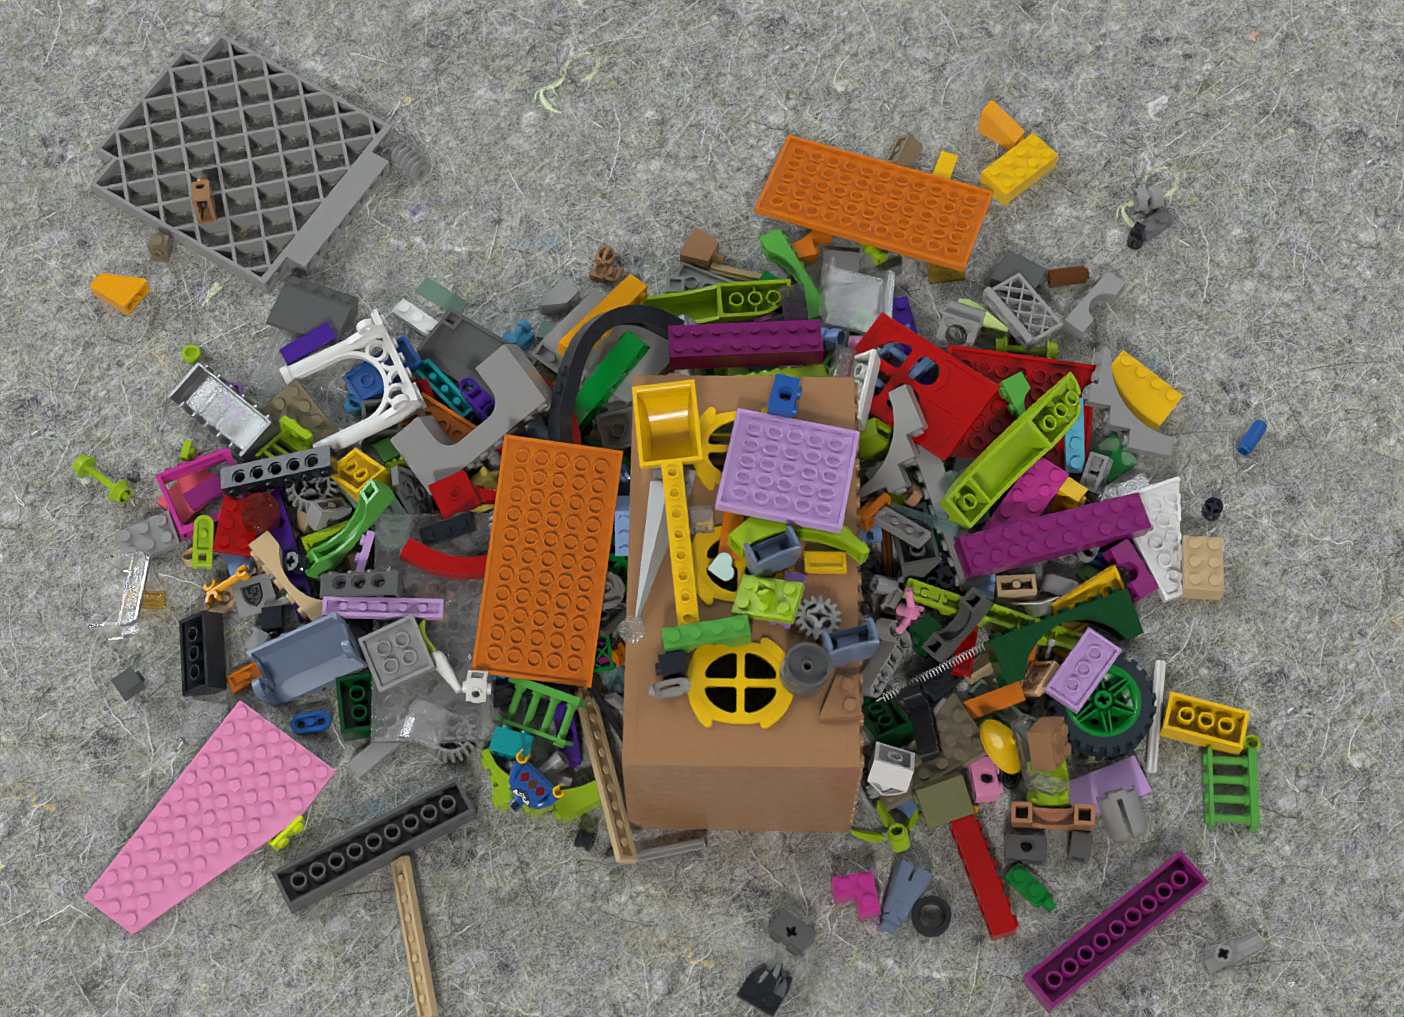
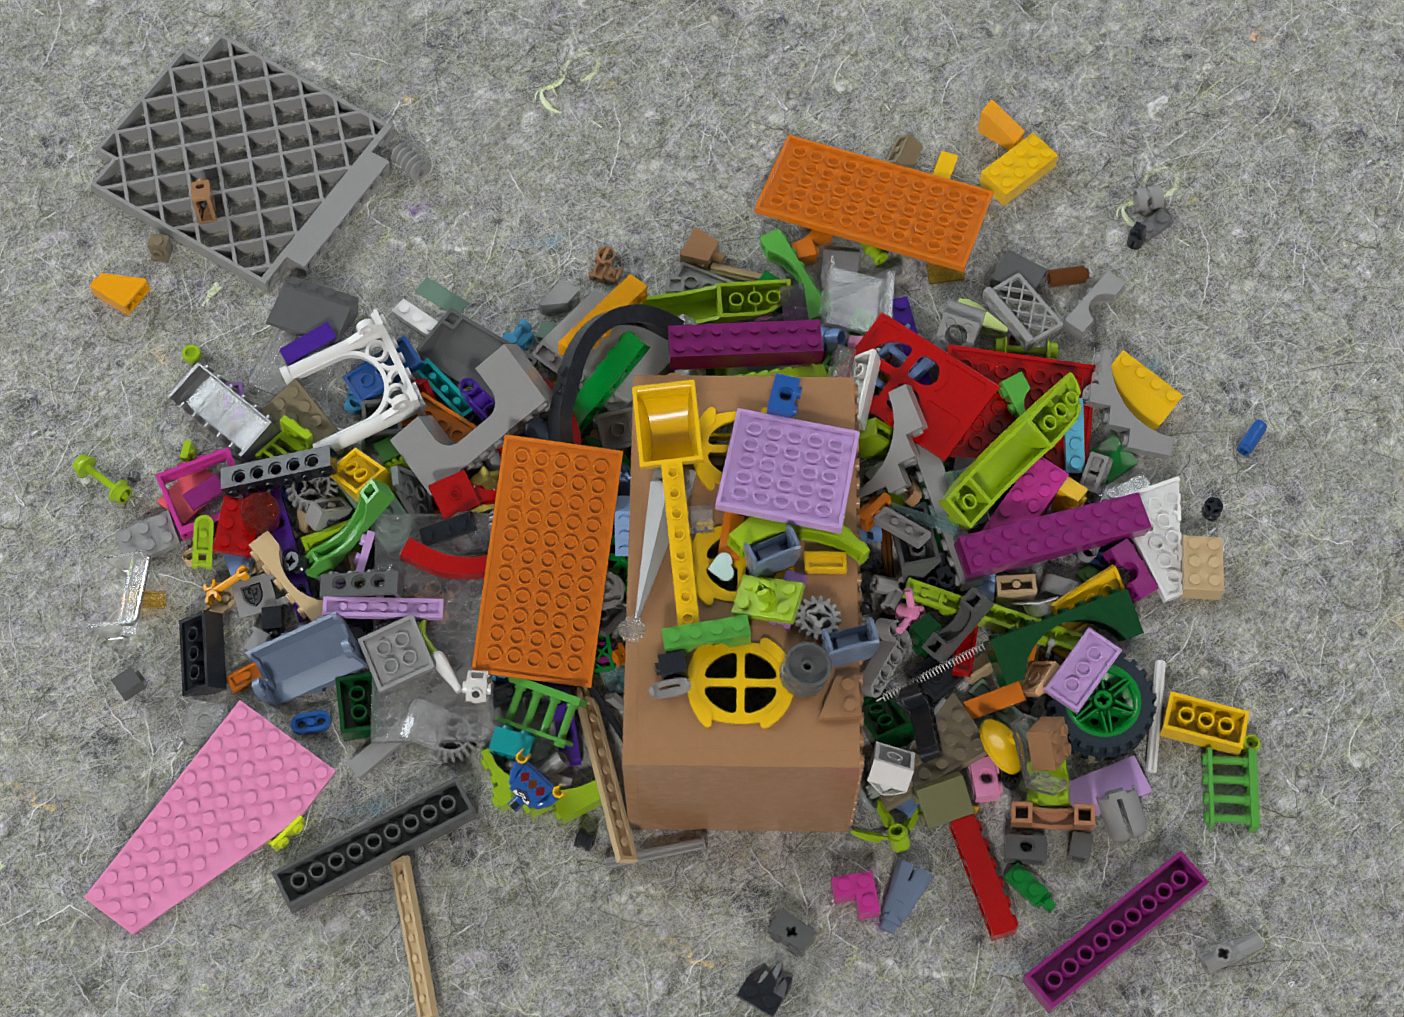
black tyre [911,895,952,937] -> none

